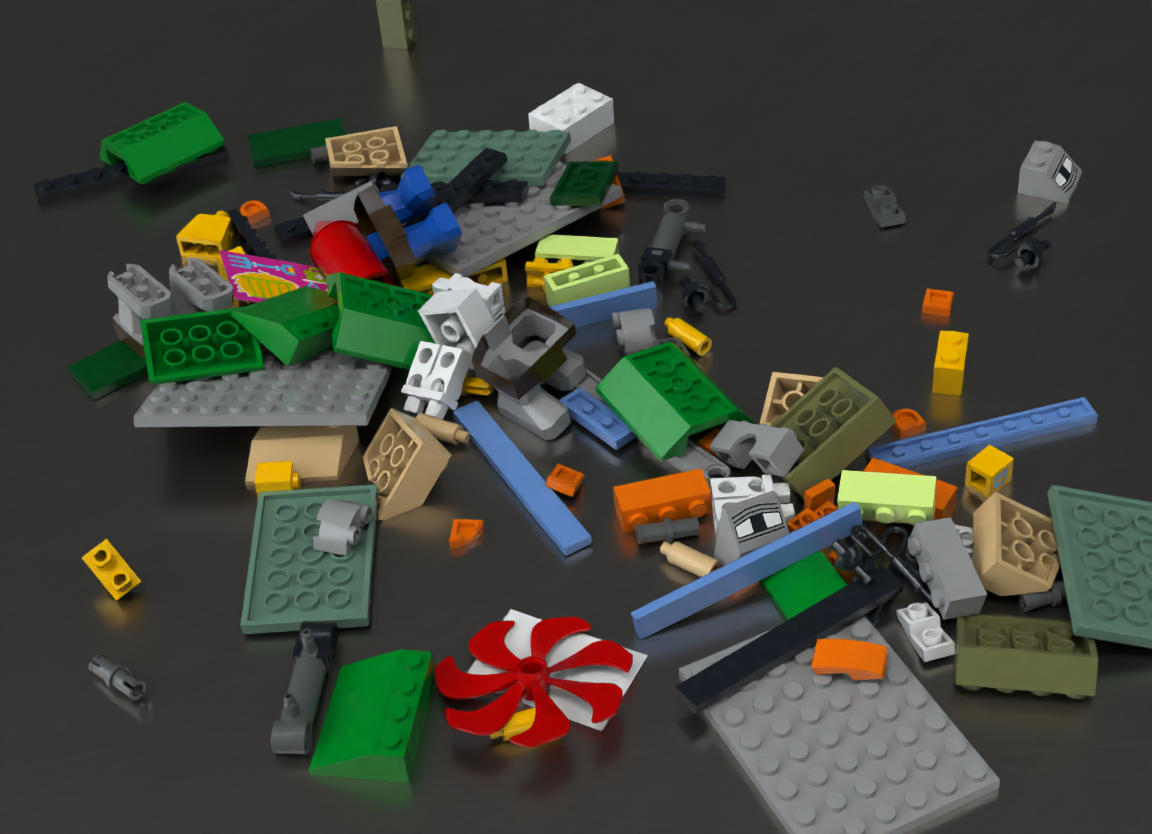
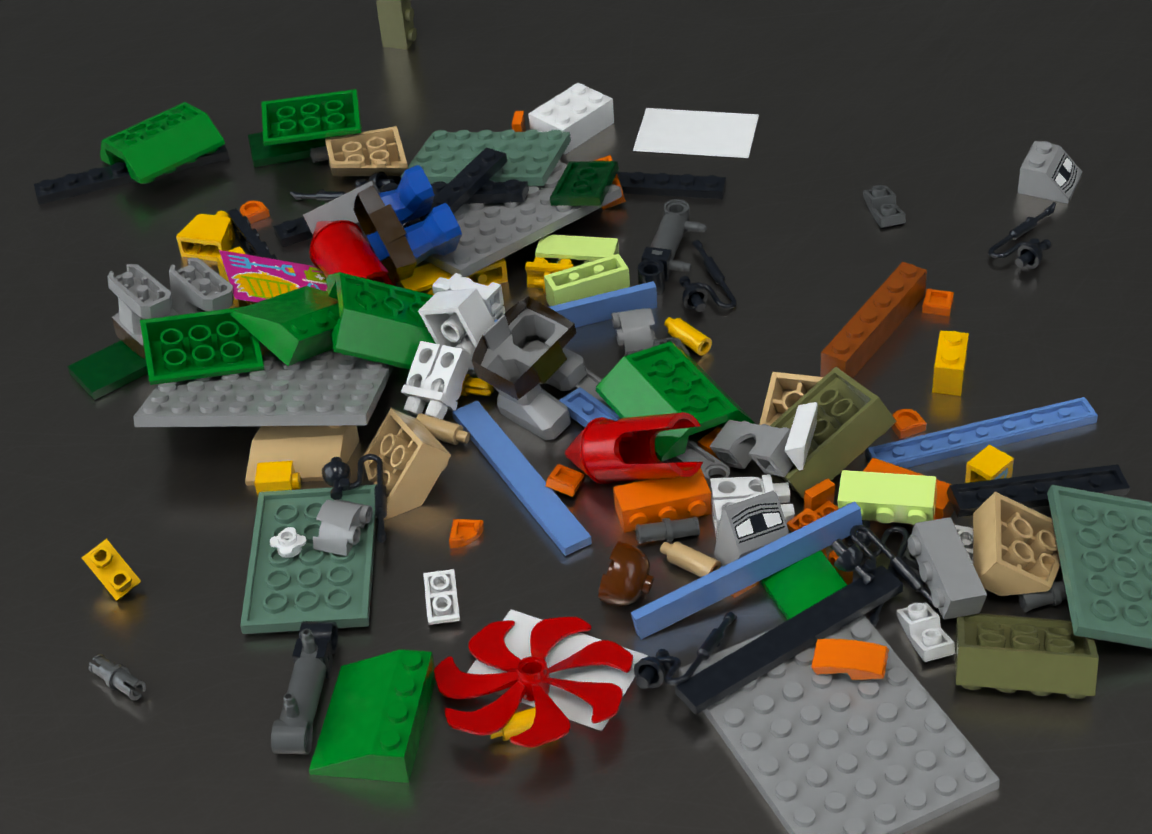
none -> green slope [262,89,362,146]
none -> white plate [269,527,307,558]
none -> black piece [322,454,387,543]
none -> white slope [423,569,460,625]
none -> orange tile [512,111,526,132]
none -> red piece [565,412,703,484]
none -> reddish brown cylinder [598,541,654,607]
none -> white sticker [633,108,759,158]
none -> black piece [634,612,737,689]
none -> white slope [784,402,818,470]
none -> dark orange brick [820,262,927,378]
none -> black plate [946,464,1130,517]

